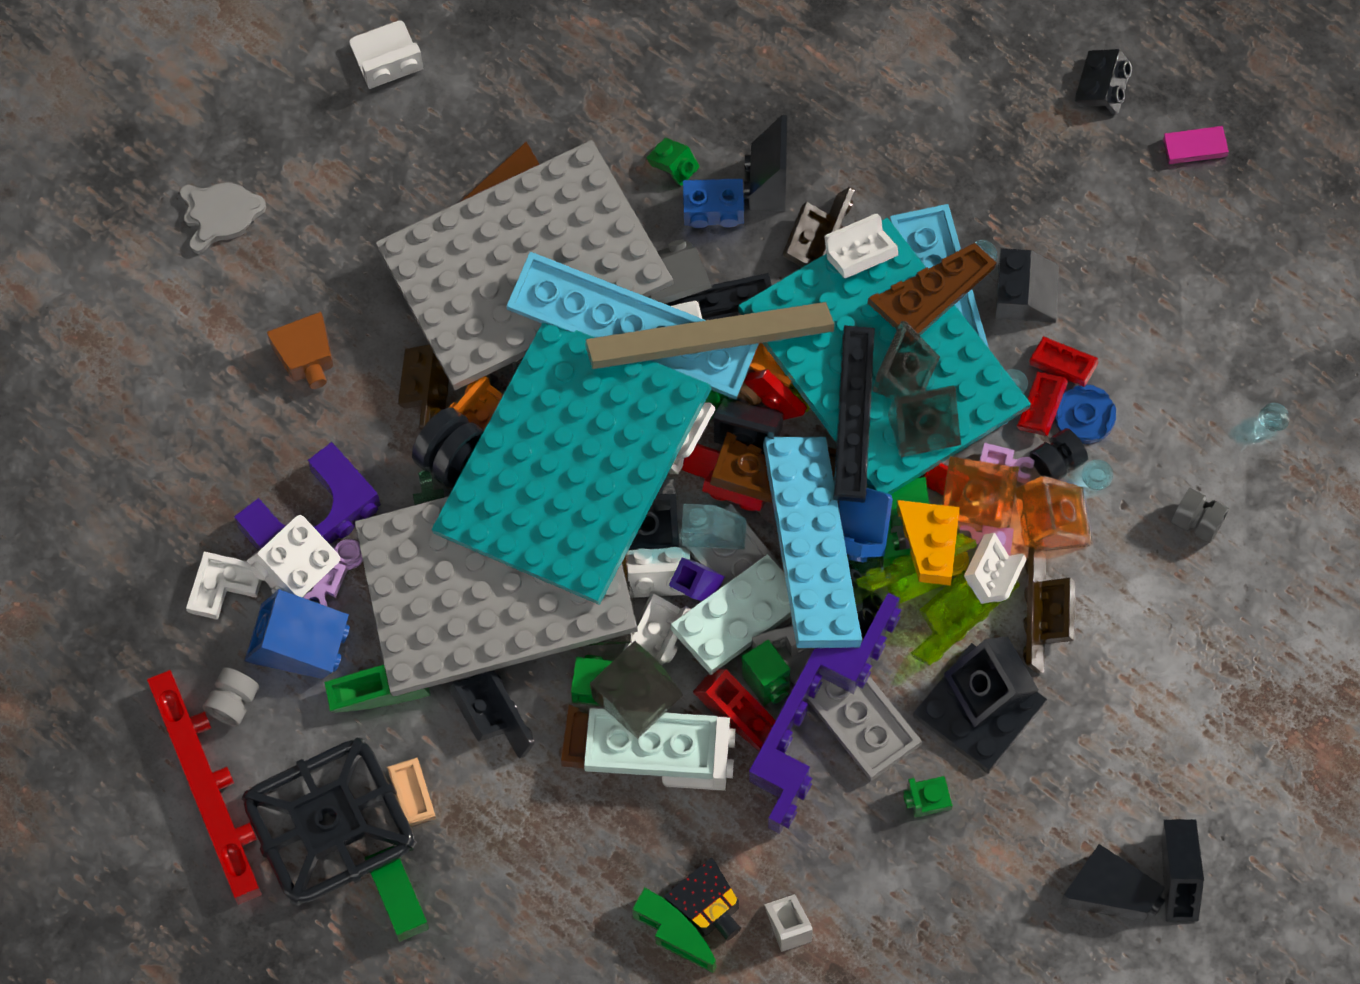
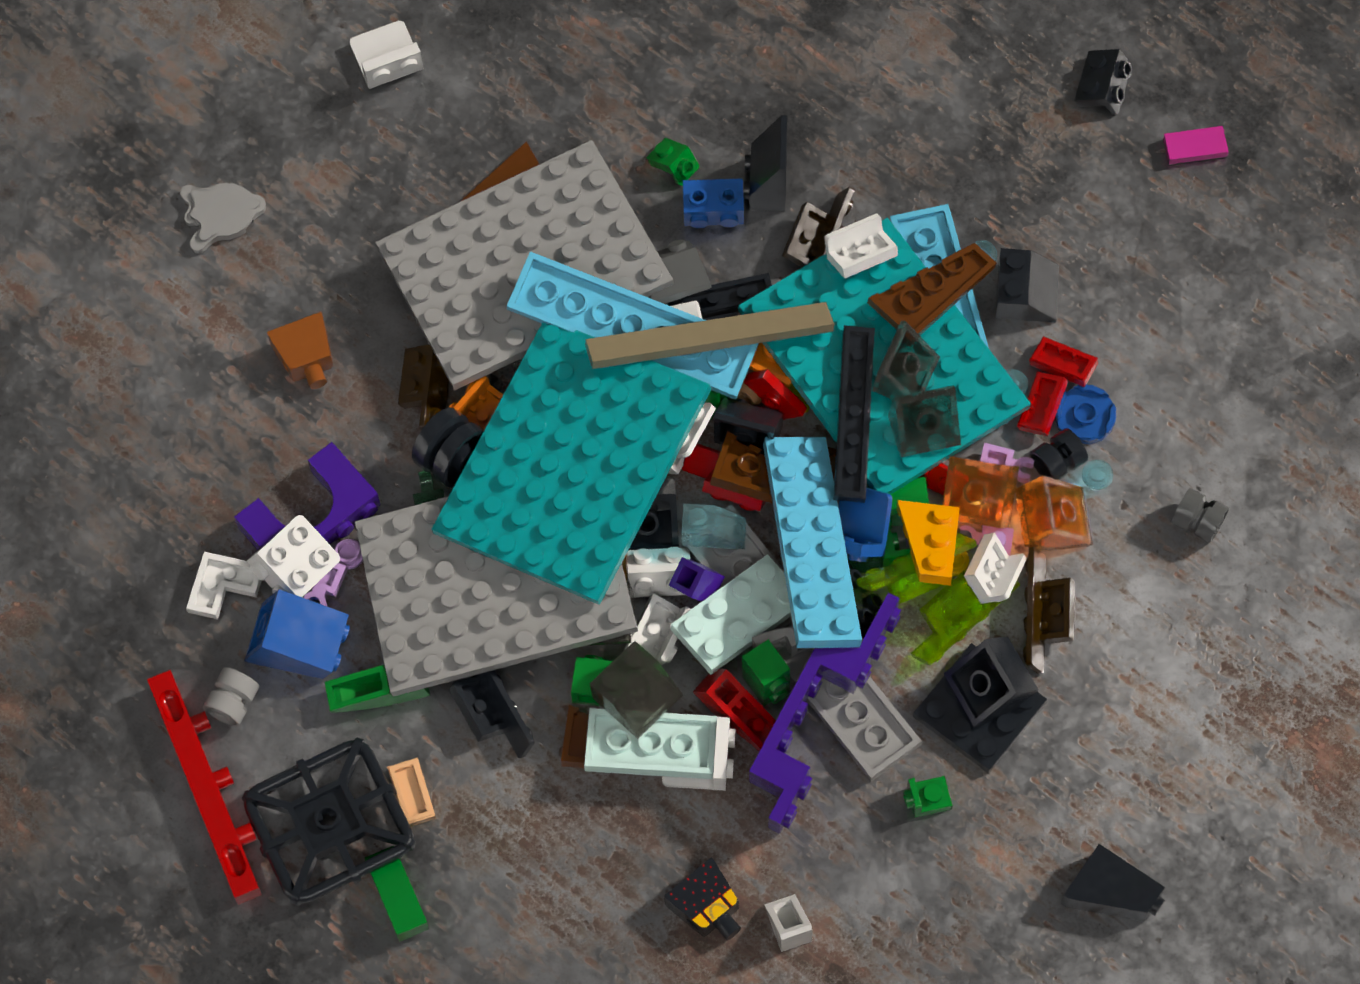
green slope [632,887,716,973] -> none
black slope [1161,819,1204,922] -> none
clear light blue plate [1258,403,1290,431] -> none

